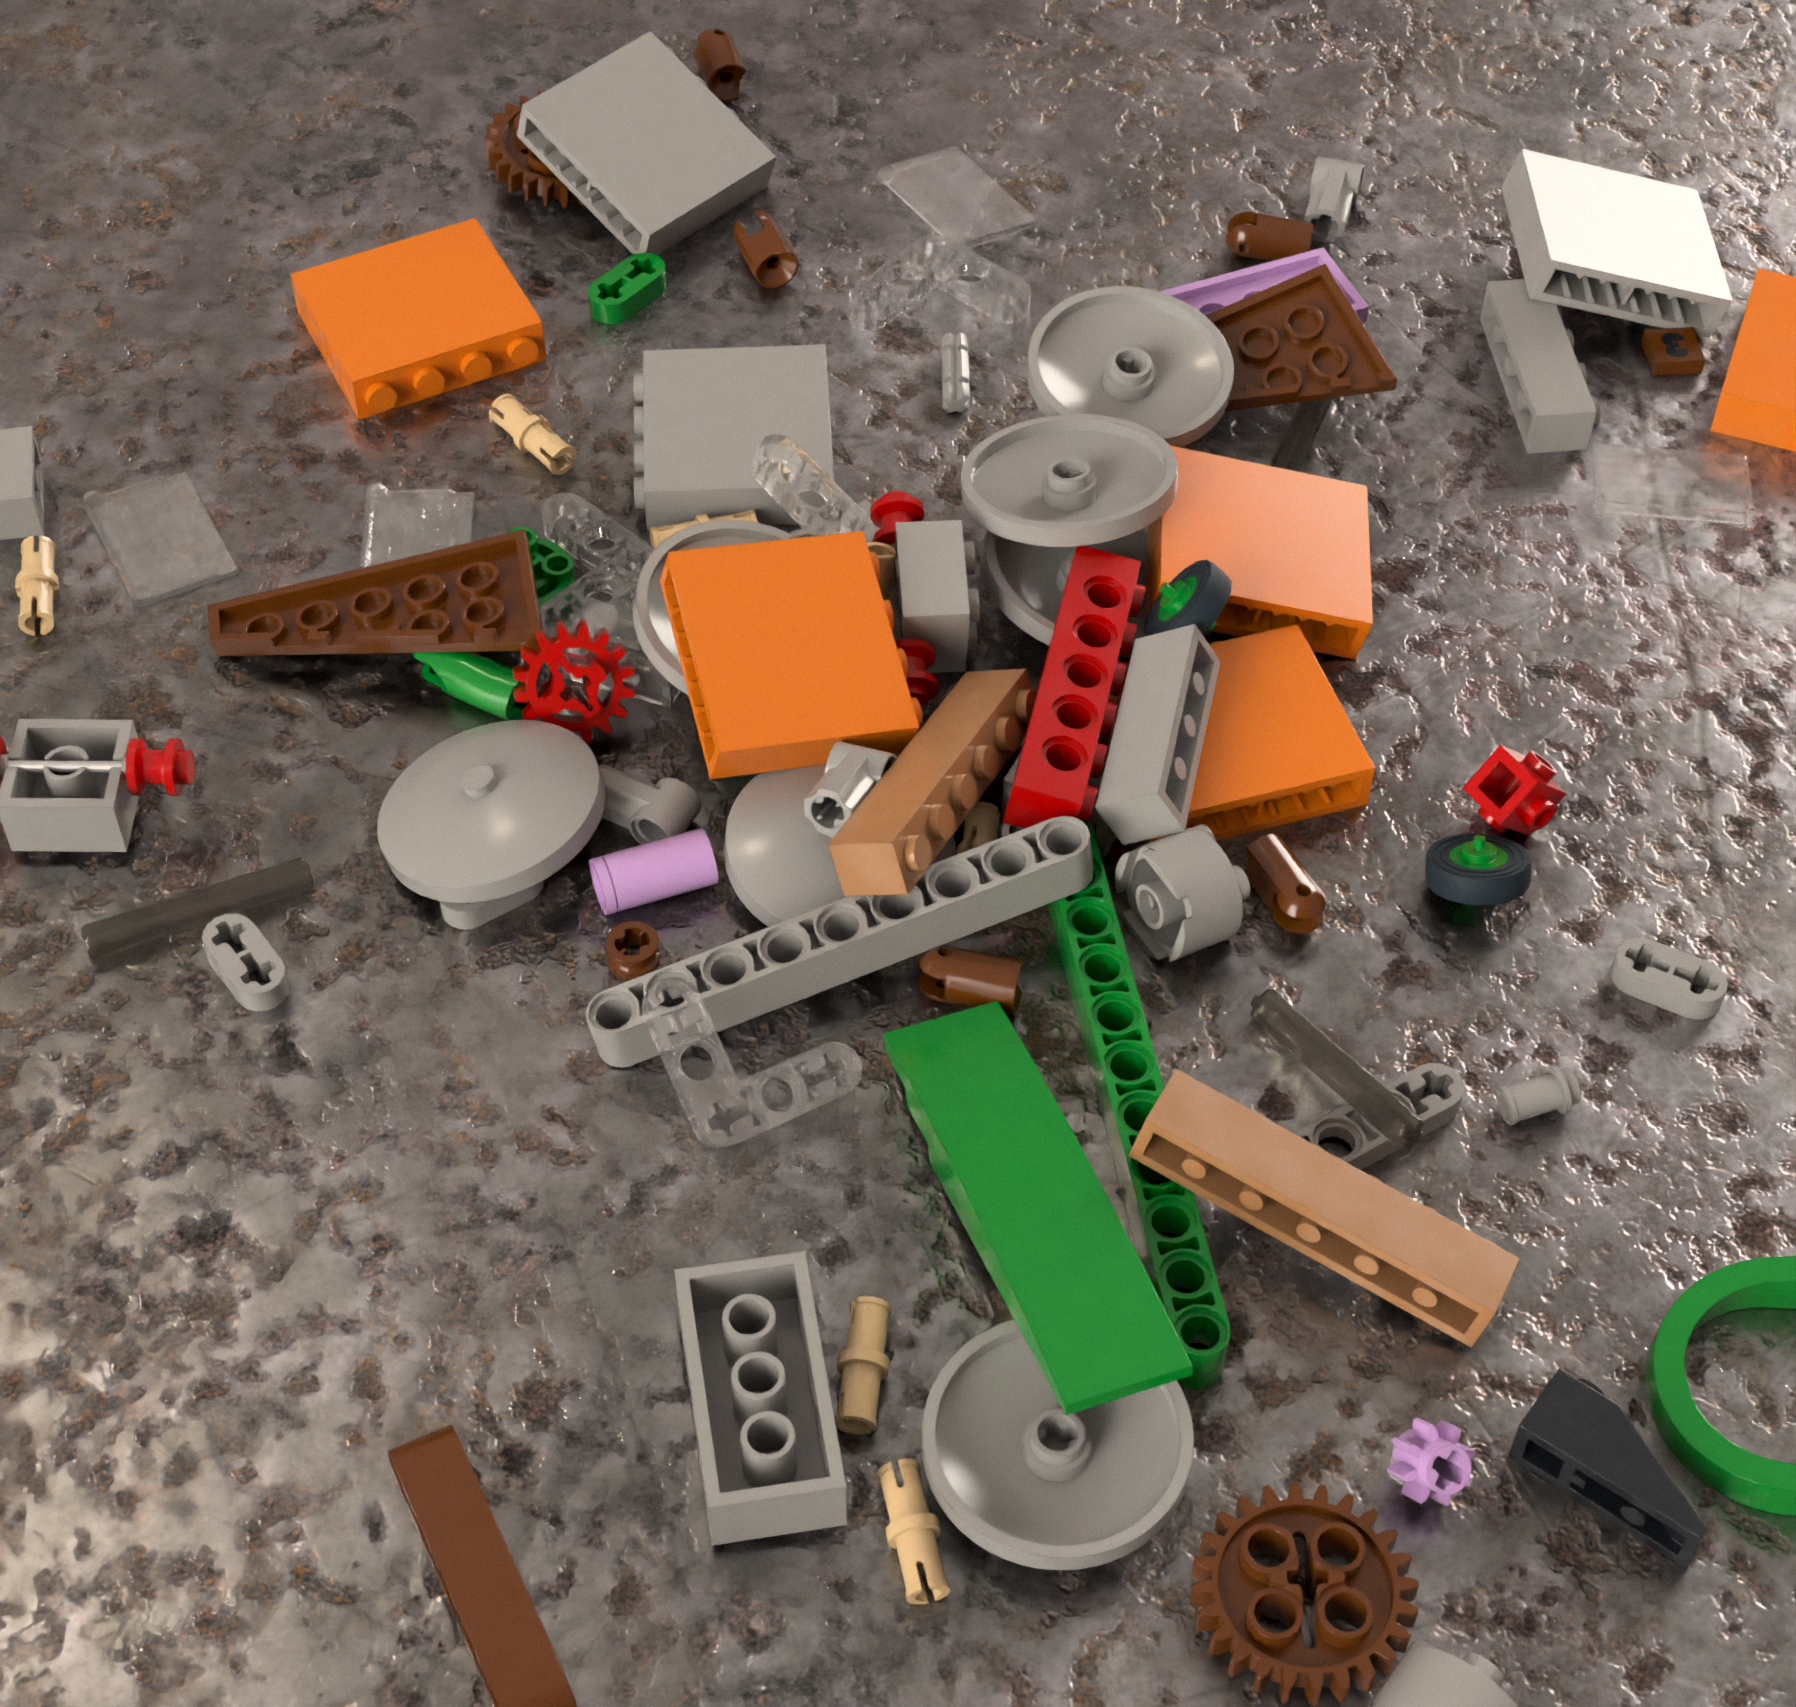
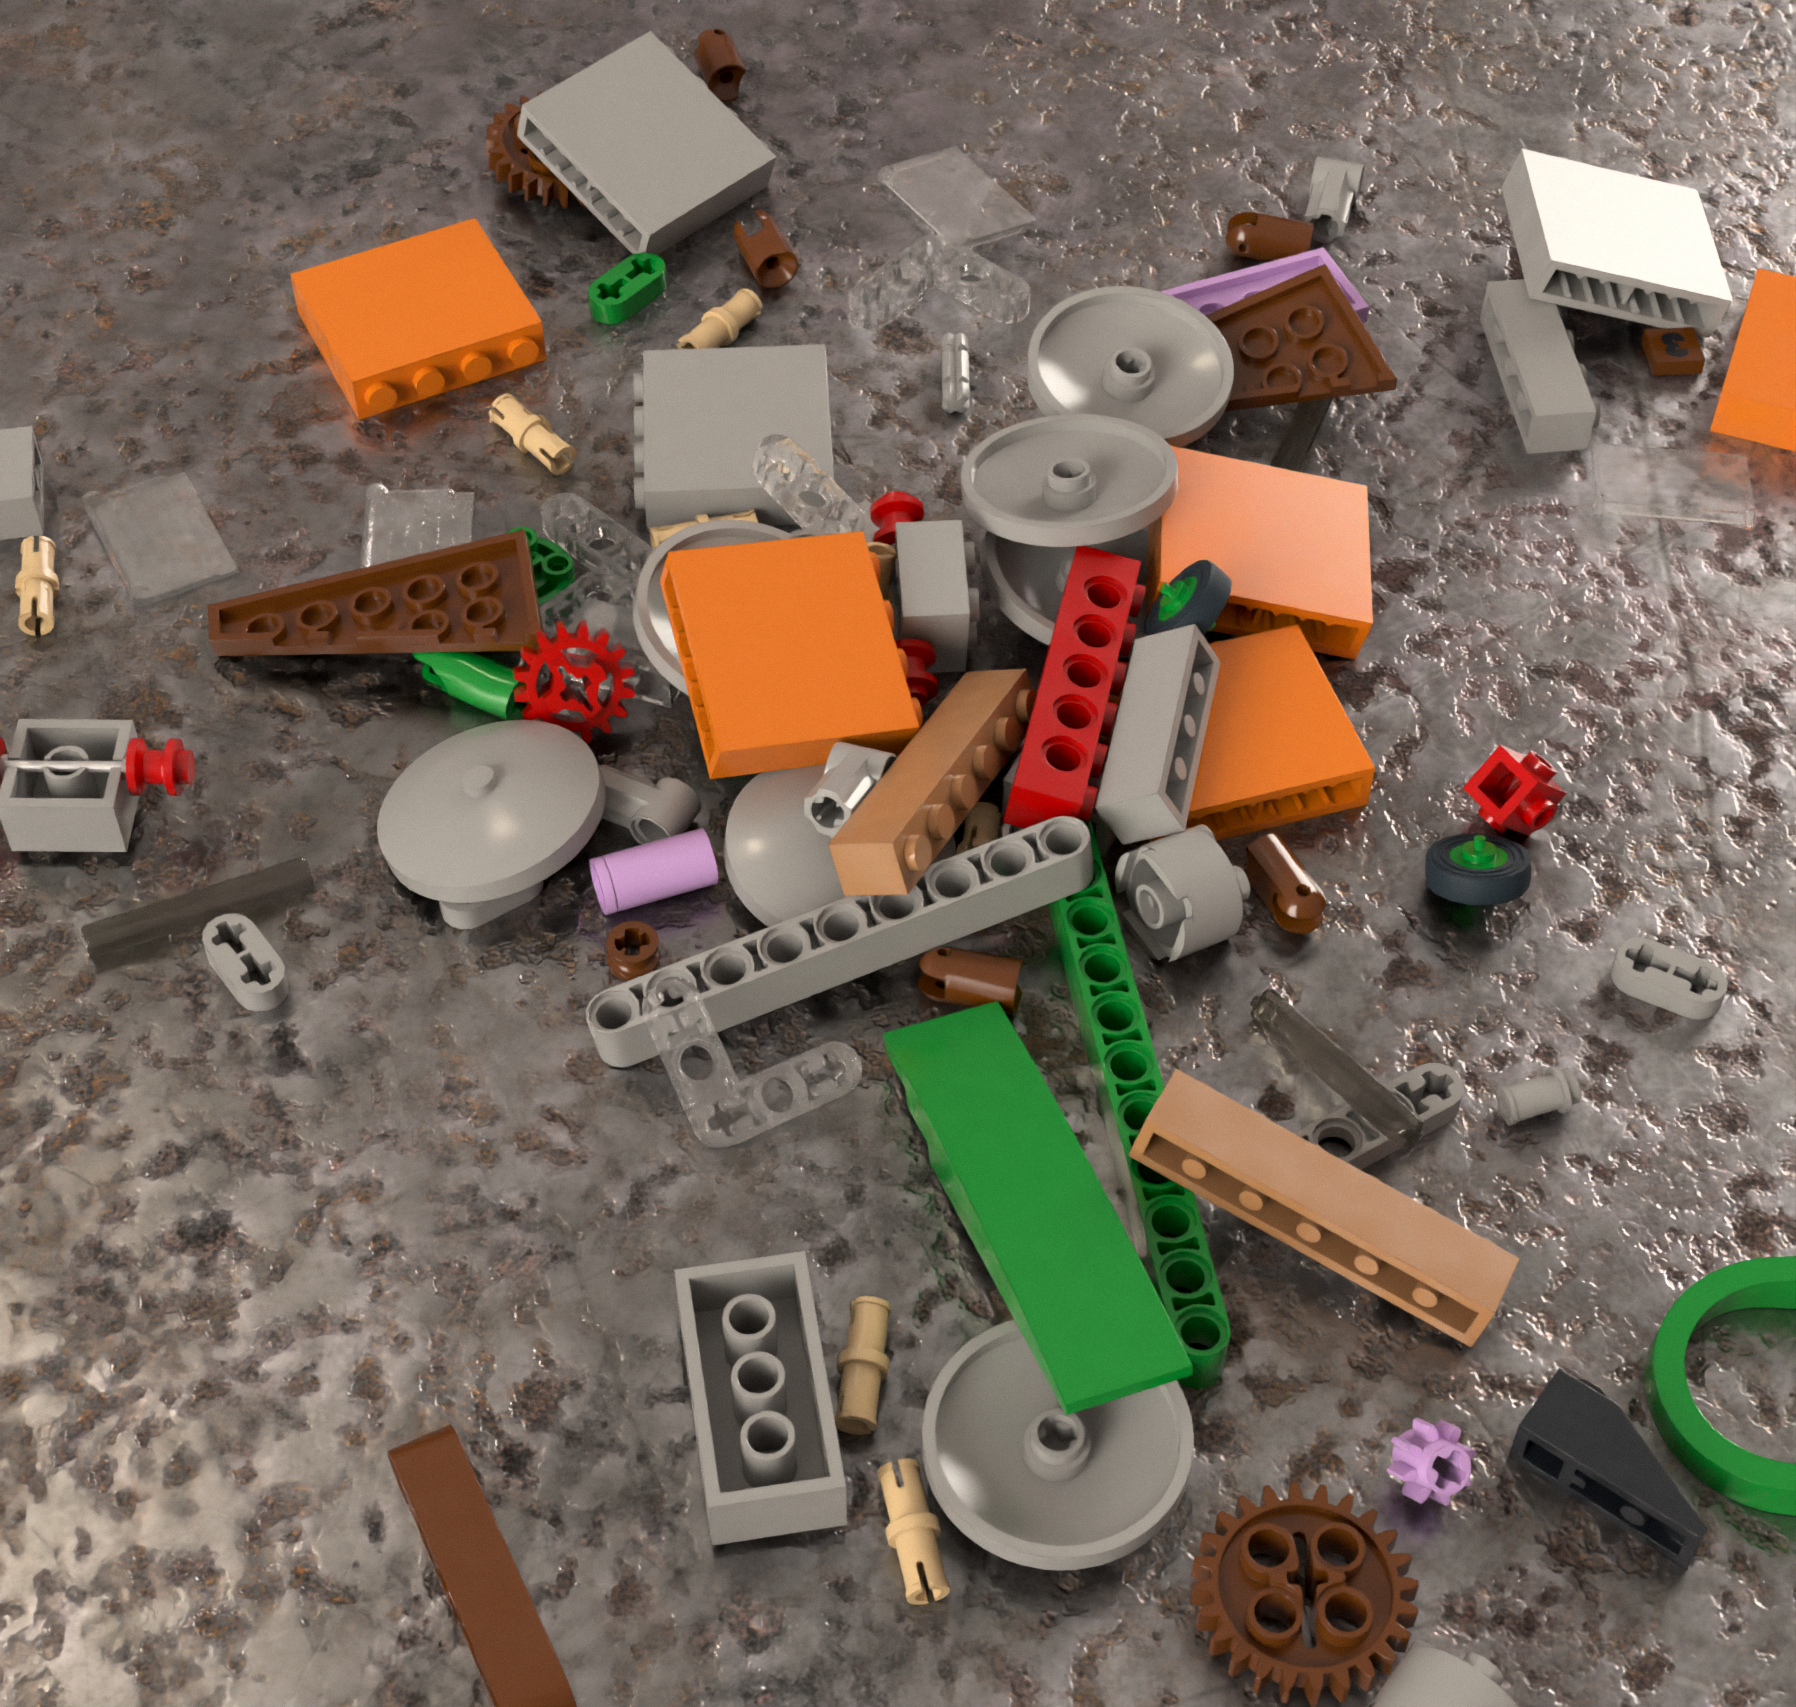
none -> tan pin [677,288,762,349]

